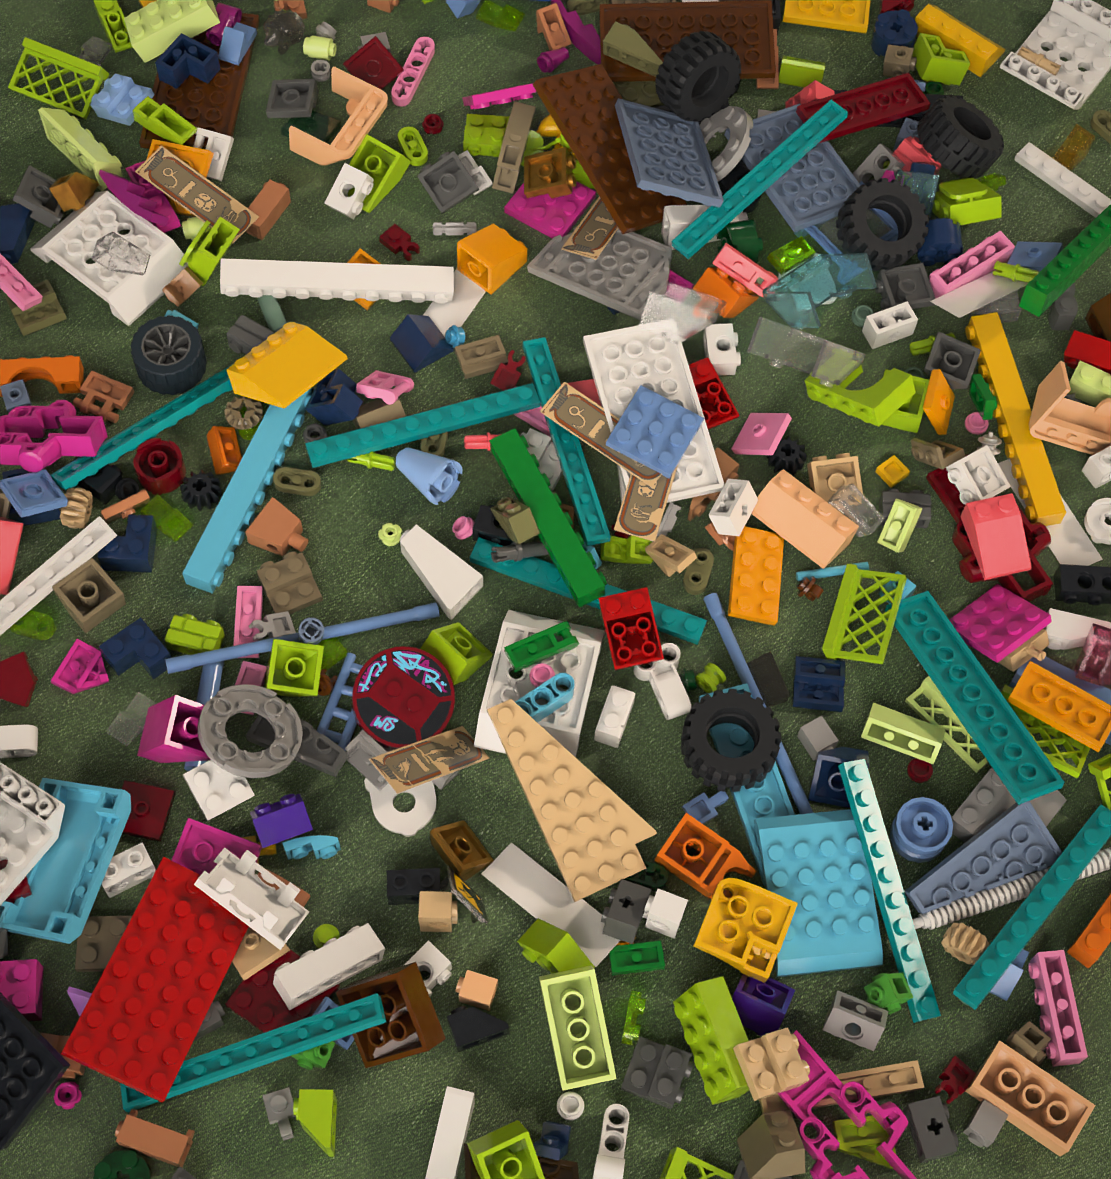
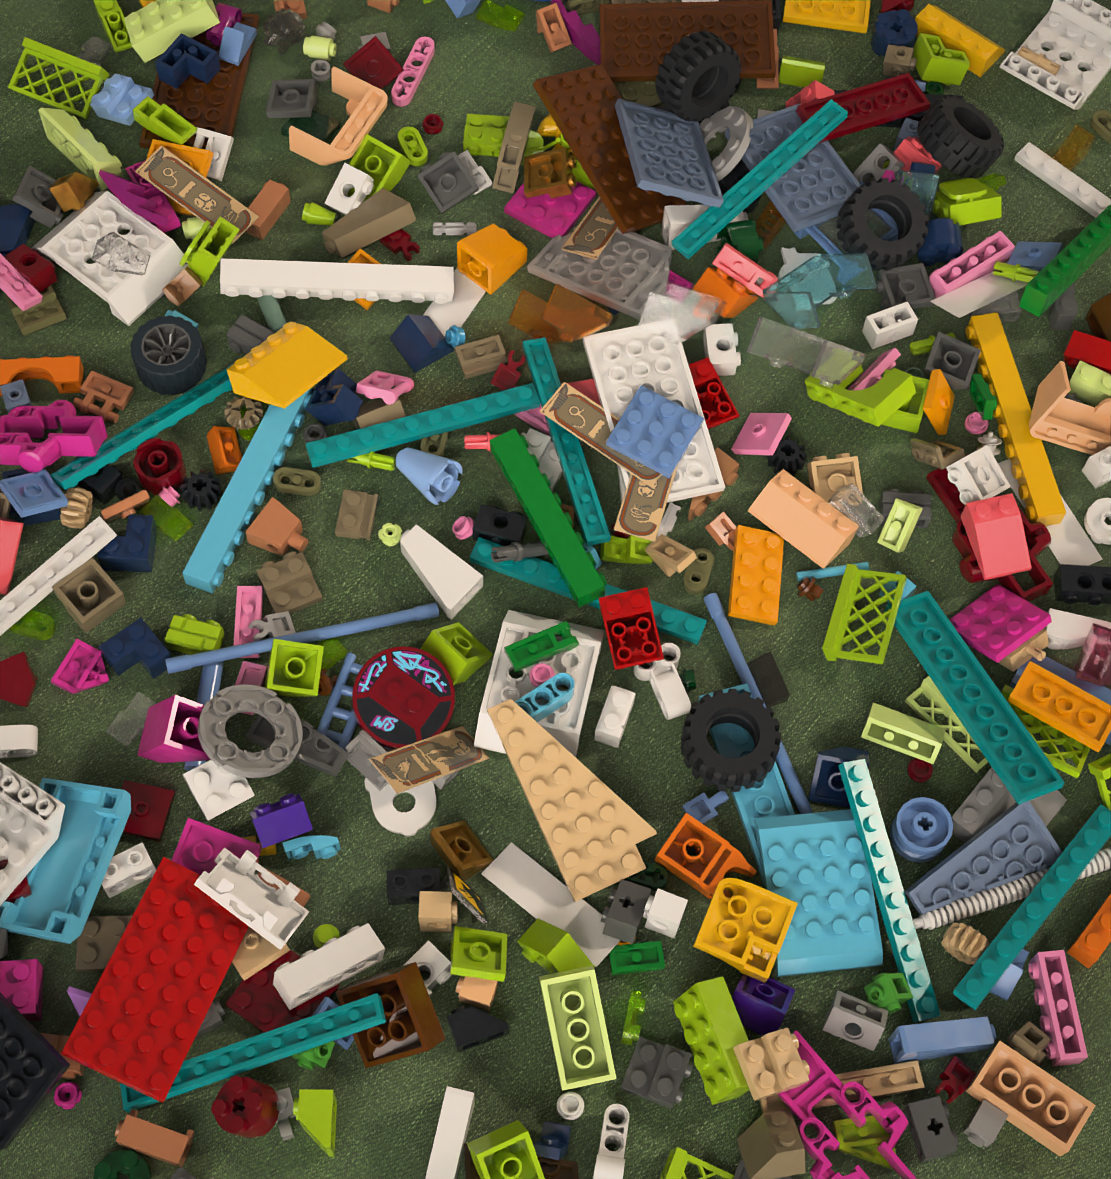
sand blue wheel [298,617,324,645] -> none
dark pink plate [462,83,536,109] -> none
olive slope [490,497,540,544] -> none
magenta cone [537,47,569,73] -> none
olive slope [603,21,663,77] -> none
lime wheel [695,663,726,693] -> none
white brick [709,479,758,536] -> none
clear neon green plate [767,236,816,275] -> none
dark blue slope [792,656,845,712] -> none
light grey brick [797,716,838,761] -> none
sand green plate [851,305,874,327] -> none
yellow plate [875,455,910,488] -> none
none -> dark red brick [4,244,58,293]
none -> bright pink plate [158,486,181,508]
none -> dark red brick [211,1076,279,1138]
none -> lime cone [301,202,336,226]
none -> dark tan slope [322,188,416,258]
none -> dark tan plate [335,489,379,541]
none -> lime plate [450,926,507,982]
none -> clear orange windscreen [507,284,613,344]
none -> clear orange slope [756,201,786,250]
none -> bright pink plate [847,348,901,390]
none -> medium blue slope [888,1017,996,1064]

